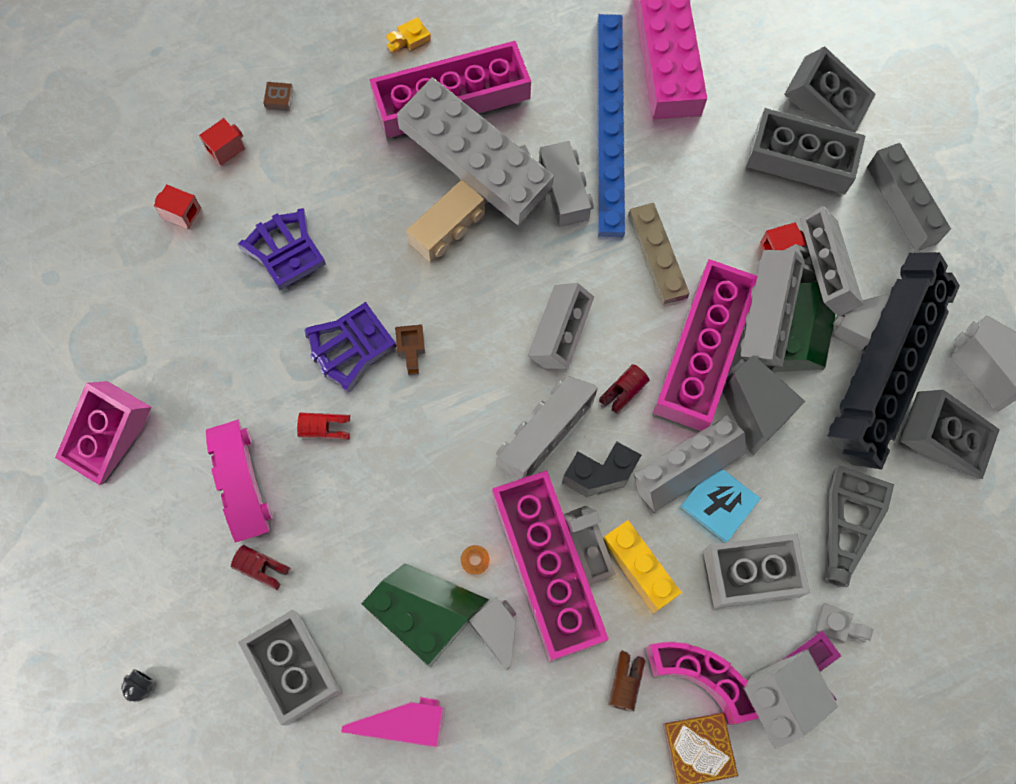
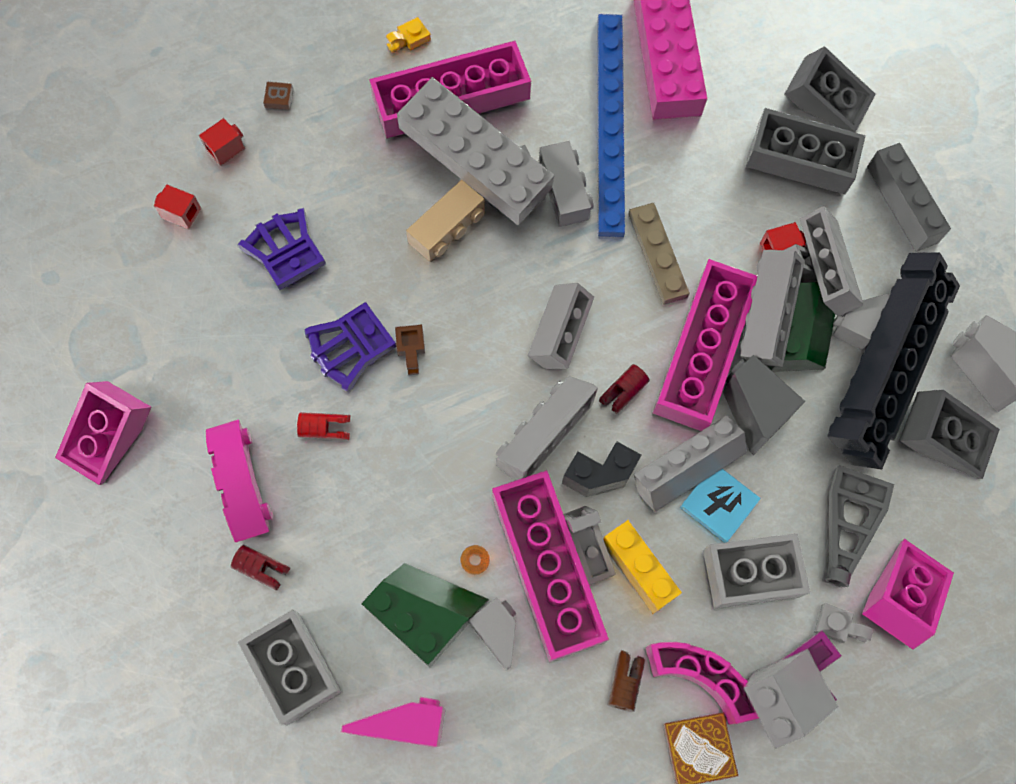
black plate [121,669,154,702] -> none
none -> dark pink slope [862,539,954,650]

